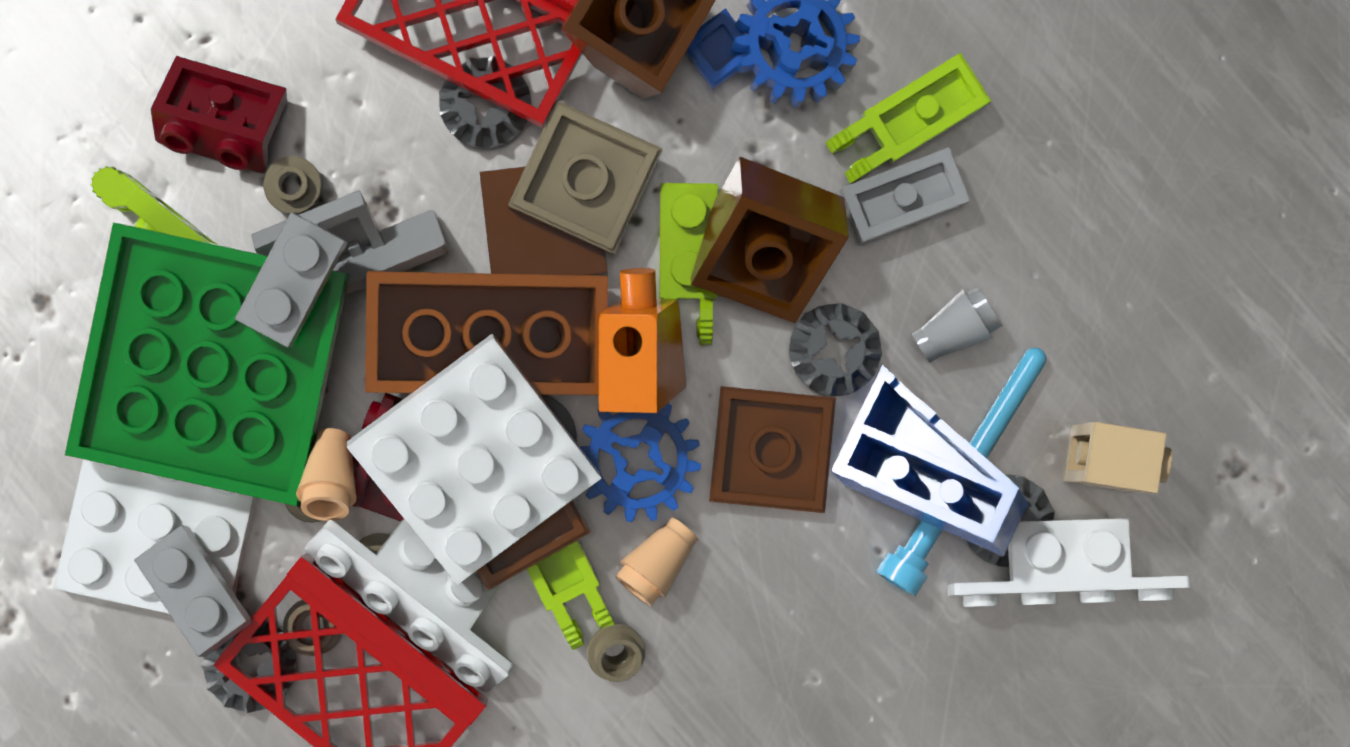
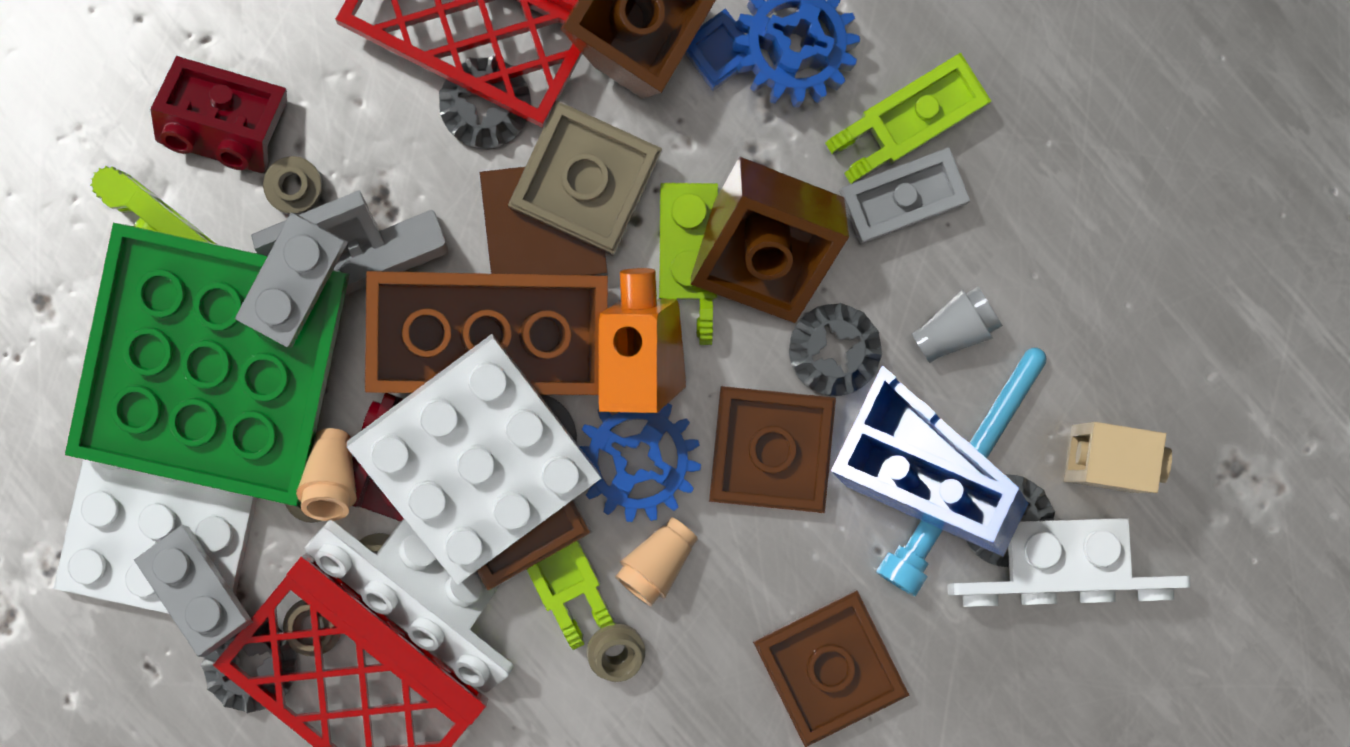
none -> reddish brown tile [753,589,910,747]

